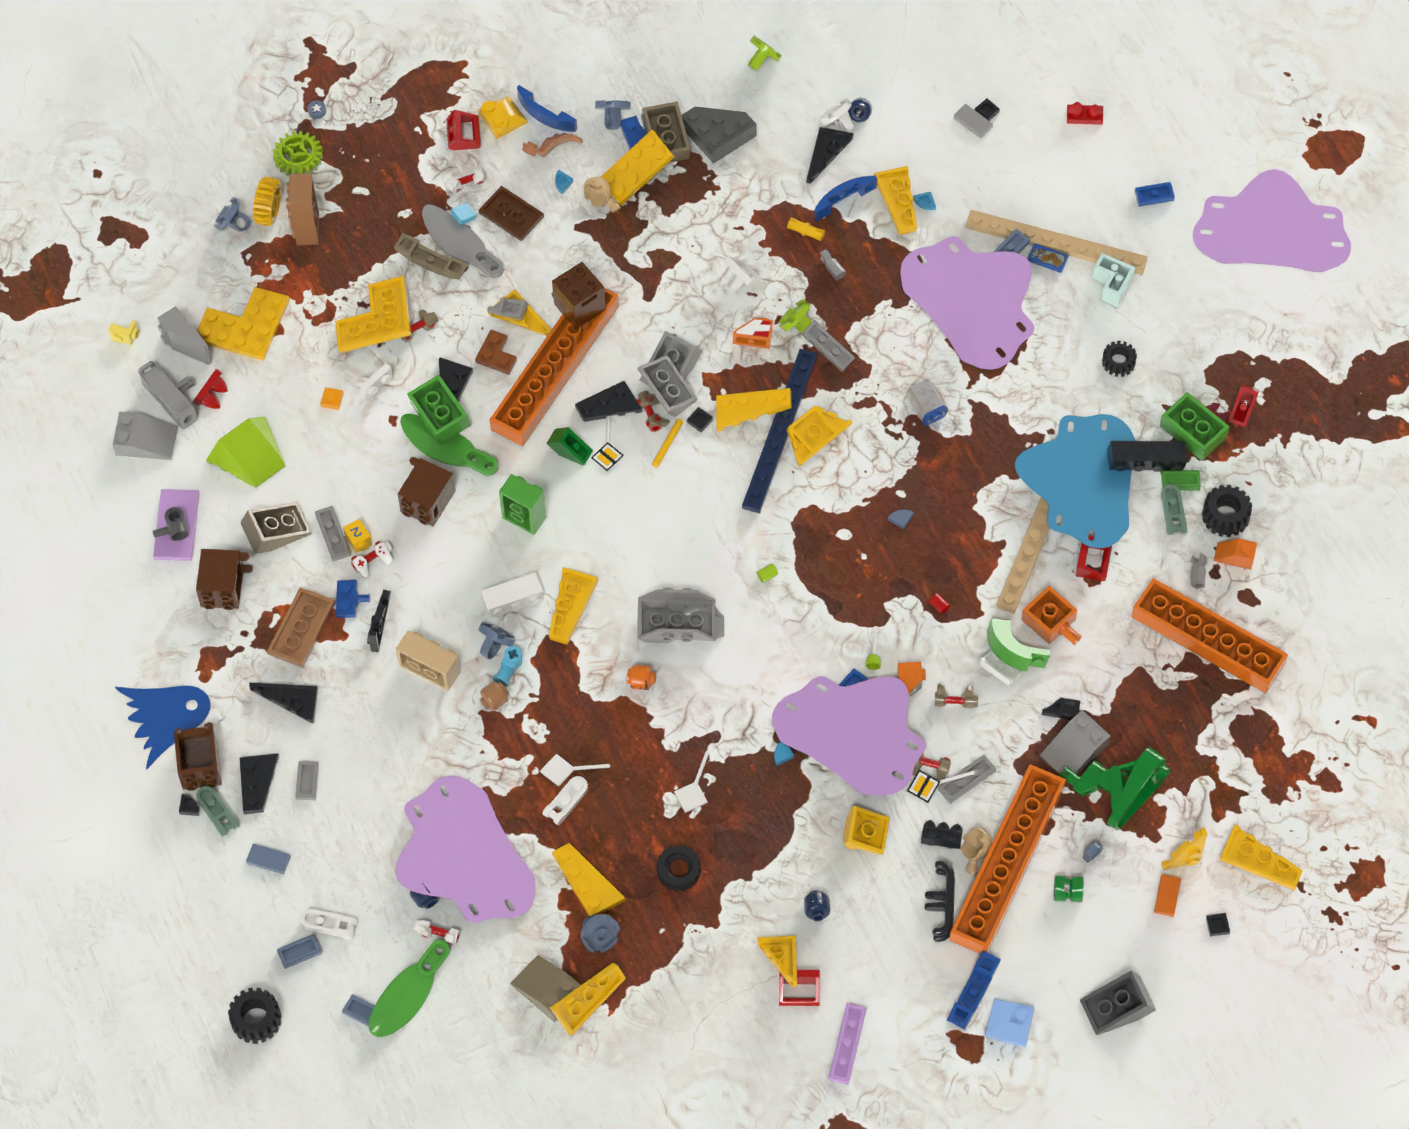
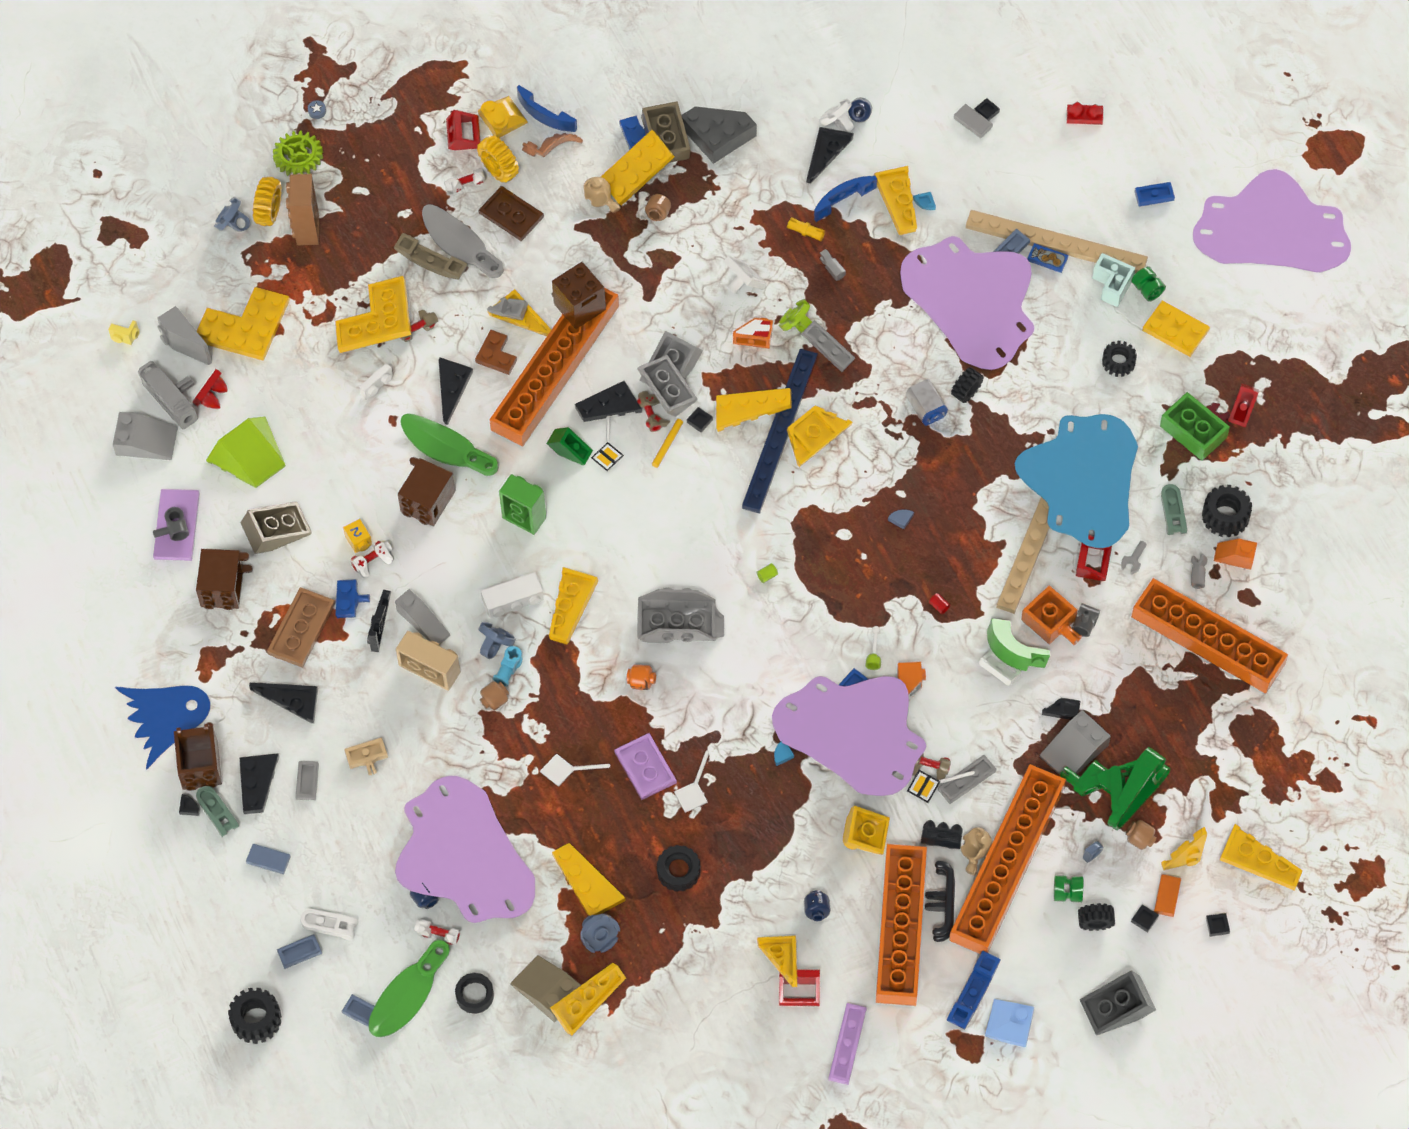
light grey tile [315,506,351,562] -> none
light orange plate [320,387,344,410] -> none
bright green brick [407,375,471,445] -> none
medium azure tile [451,202,477,225] -> none
white plate [542,776,588,825] -> none
dark azure tile [555,170,573,194] -> none
sand blue tile [595,100,631,130] -> none
lime tile [748,35,782,71] -> none
dark tan piece [934,683,978,708] -> none
black brick [1107,441,1187,472] -> none
bright green tile [1161,470,1201,490] -> none
none -> tan plate [344,738,388,775]
none -> light grey slope [395,589,450,645]
none -> black tyre [455,973,494,1014]
none -> yellow gear [477,135,519,183]
none -> lavender tile [614,733,677,800]
none -> medium nougat head [645,194,671,221]
none -> orange brick [876,844,927,1006]
none -> black tyre [951,367,984,403]
none -> dark grey piece [1072,603,1100,637]
none -> black tyre [1078,903,1115,931]
none -> light grey bar [1121,541,1147,574]
none -> medium nougat head [1125,820,1157,850]
none -> green wheel [1131,266,1166,301]
none -> black tile [1131,904,1159,933]
none -> yellow plate [1142,300,1210,357]

